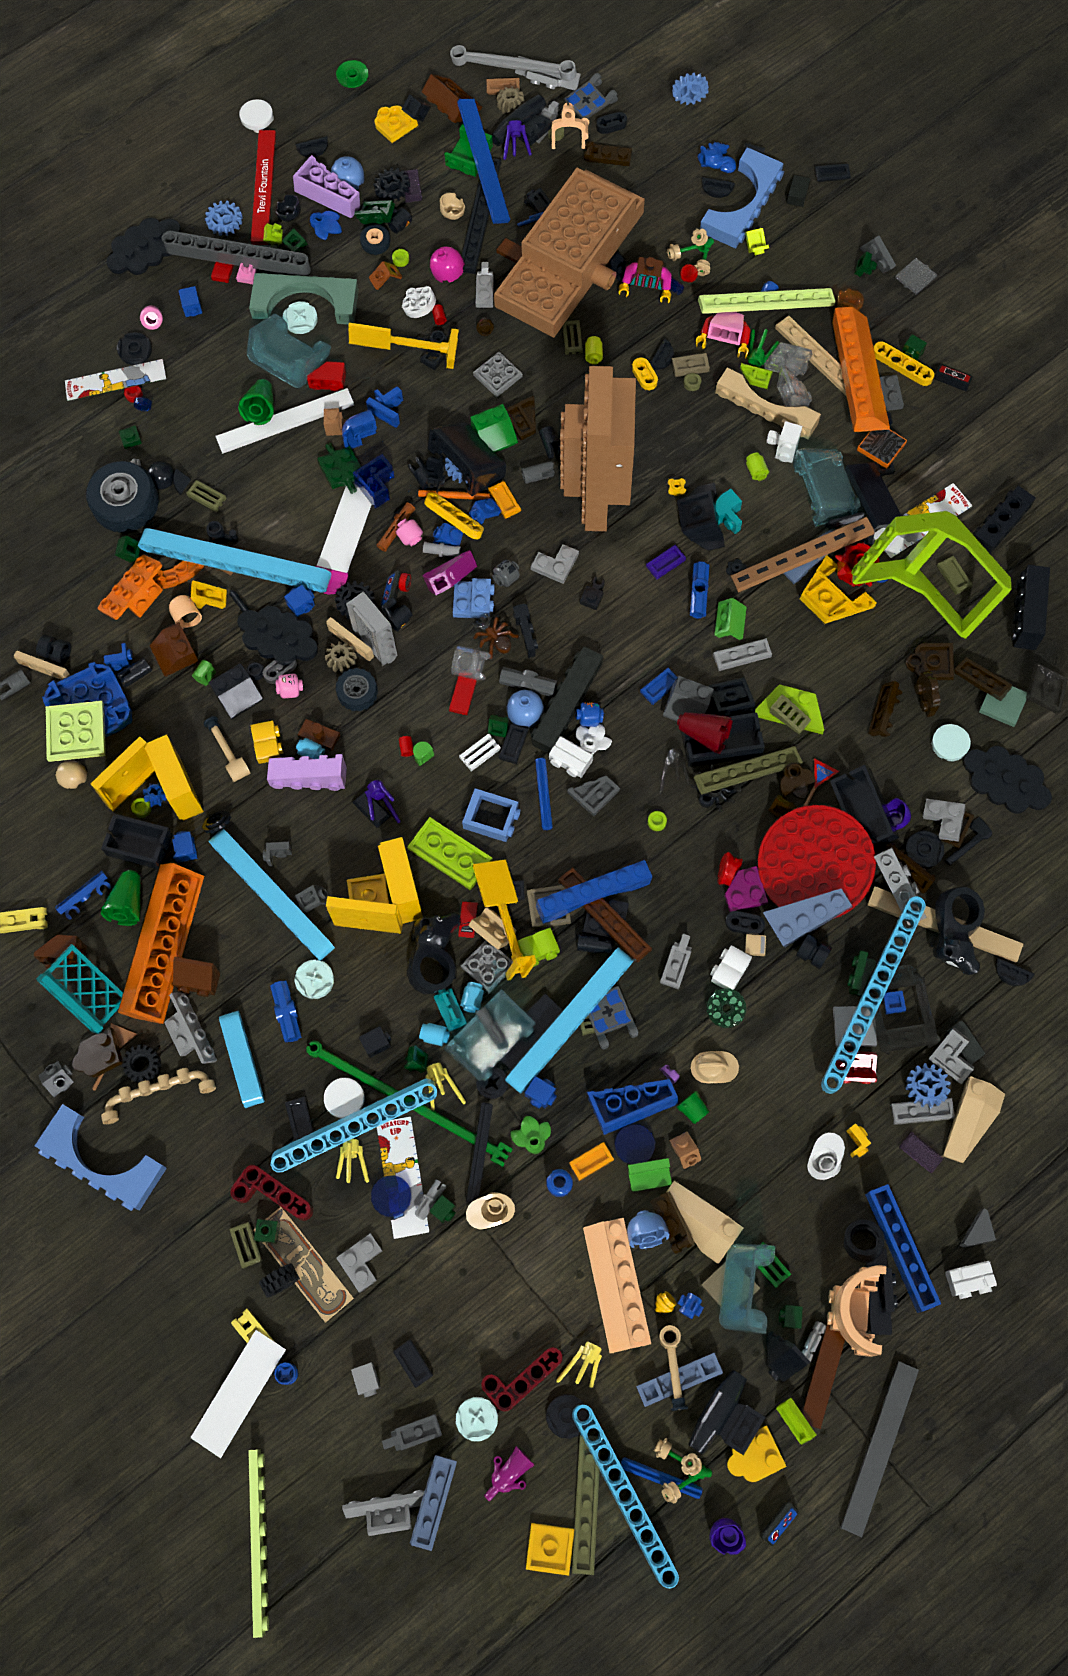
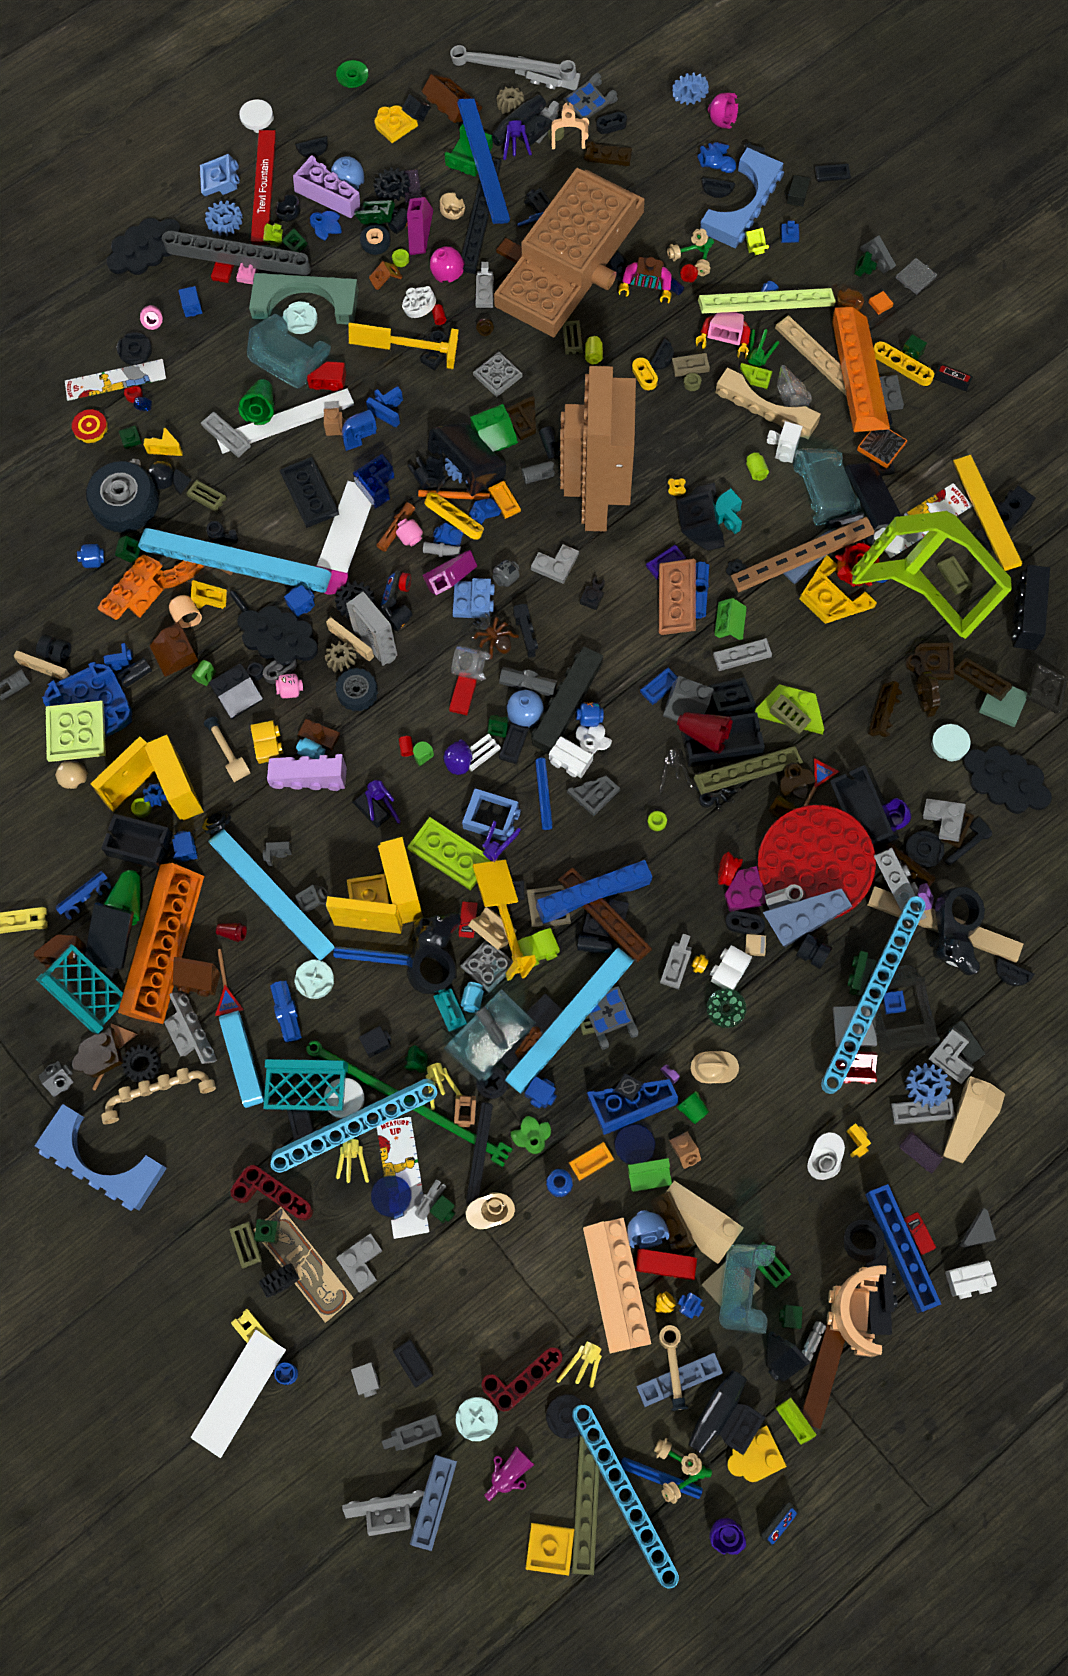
yellowish green plate [249,1449,269,1638] -> none
dark green plate [317,443,365,494] -> none
medium azure brick [419,1023,450,1046] -> none
medium nougat tile [487,78,520,95] -> none
clear plate [764,342,812,377] -> none
dark grey tile [840,1361,919,1537] -> none
none -> red tile [72,409,108,443]
none -> blue head [77,544,104,568]
none -> black tile [85,902,134,982]
none -> yellow slope [144,428,183,456]
none -> medium blue plate [200,154,240,196]
none -> light grey tile [201,412,251,457]
none -> piece [215,949,244,1016]
none -> dark red cone [216,923,247,942]
none -> teal fence [263,1059,348,1111]
none -> black tile [280,457,339,528]
none -> blue axle [333,946,410,965]
none -> magenta slope [407,197,433,255]
none -> dark purple hair [443,739,473,775]
none -> medium nougat window [454,1095,476,1127]
none -> dark purple plant [482,821,521,862]
none -> reddish brown axle [515,1026,542,1059]
none -> black tile [615,1073,643,1102]
none -> red beam [635,1249,697,1280]
none -> nougat tile [659,558,696,635]
none -> yellow plate [691,954,708,973]
none -> dark pink cylinder [708,93,738,129]
none -> light grey piece [765,884,806,910]
none -> blue tile [781,221,799,243]
none -> orange tile [868,291,893,315]
none -> red sticker [904,1212,936,1255]
none -> medium lavender tile [917,883,934,910]
none -> yellow tile [953,455,1022,571]

